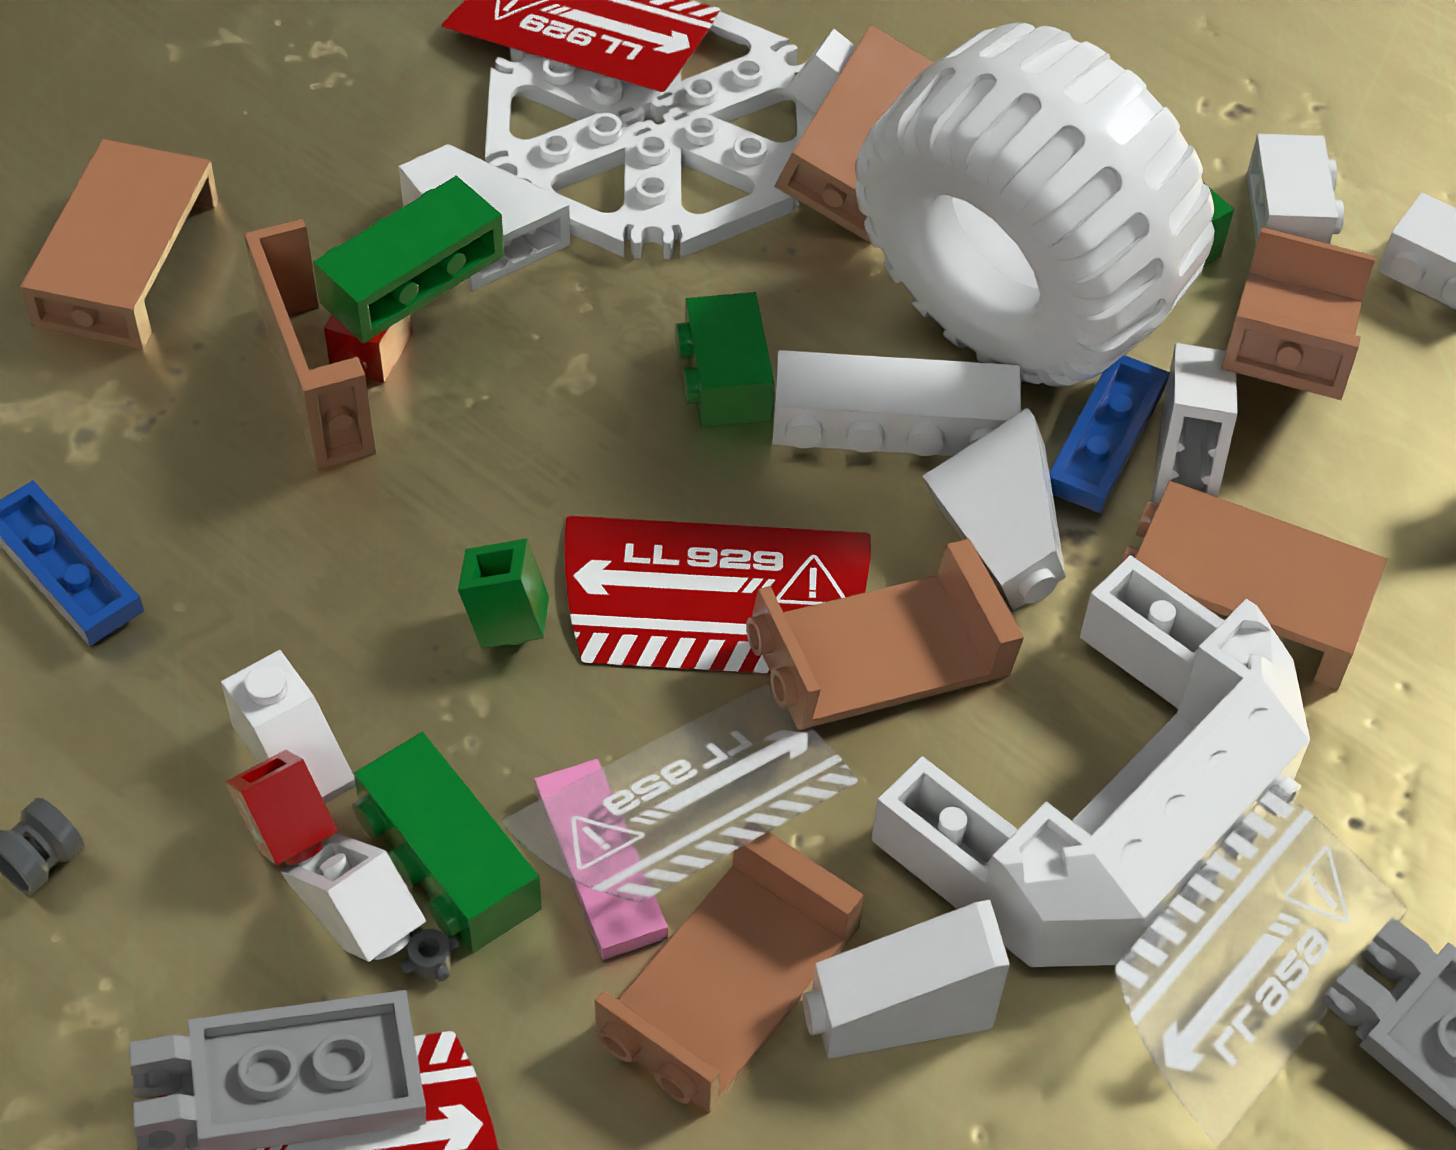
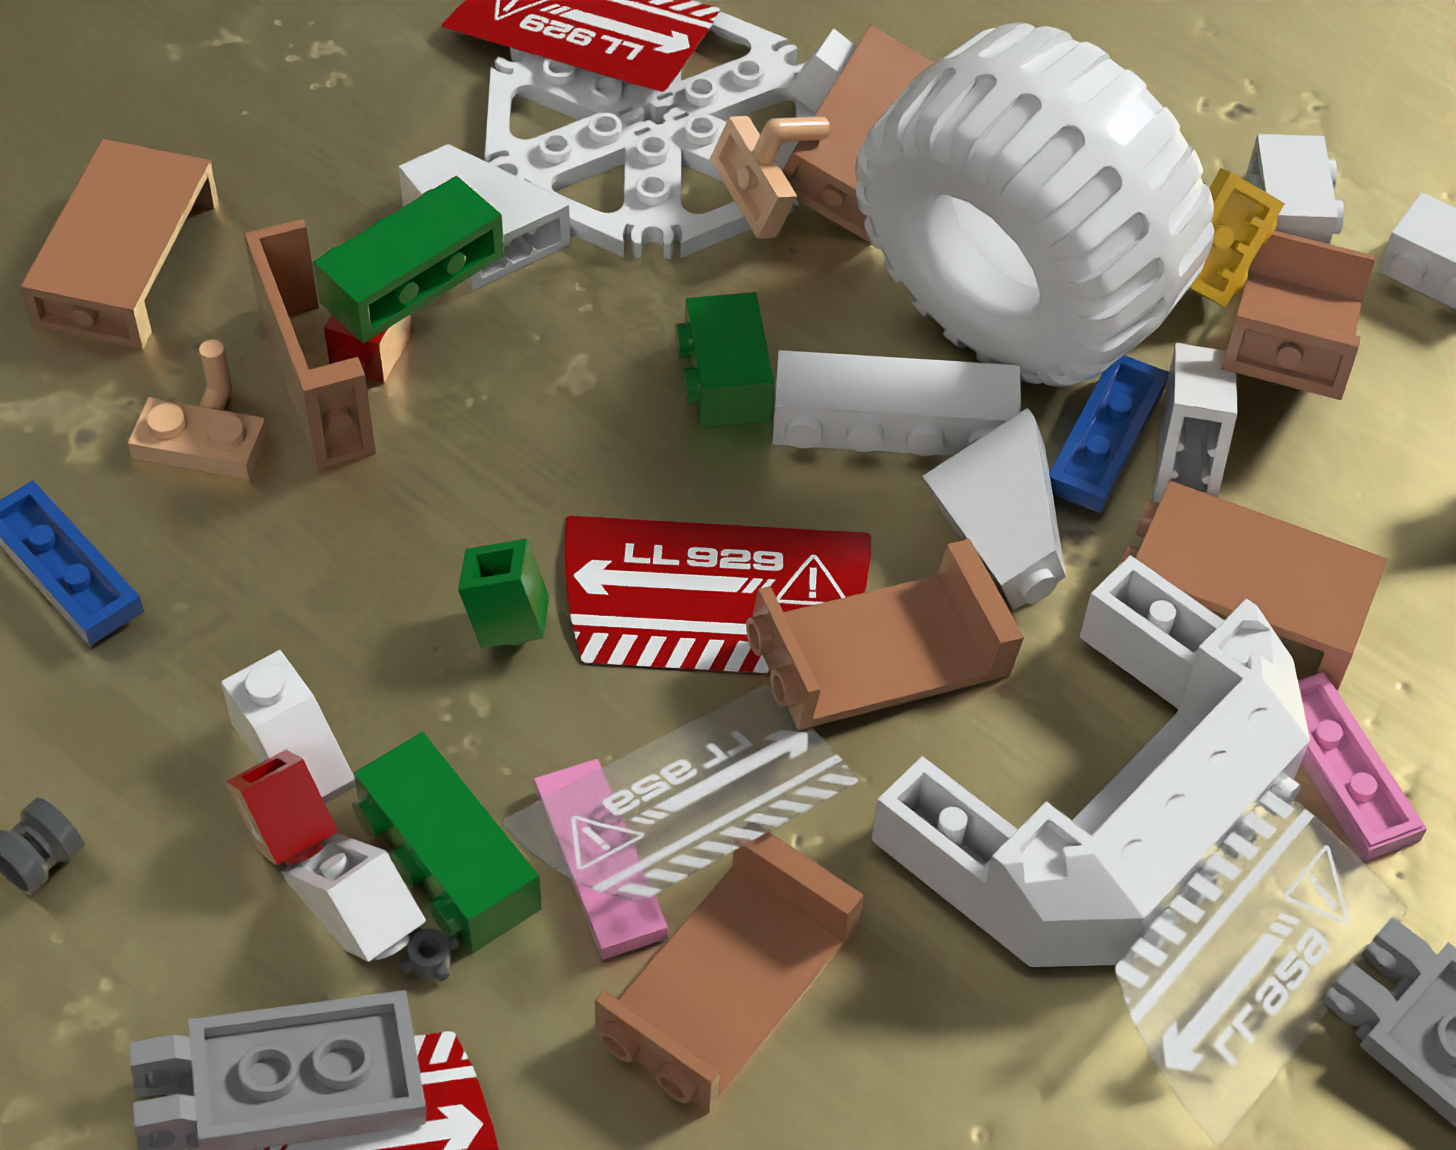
white slope [803,900,1010,1059] -> none
none -> light nougat plate [128,339,268,480]
none -> light nougat plate [710,116,830,239]
none -> yellow bracket [1190,168,1285,308]
none -> bright pink tile [1298,672,1427,862]

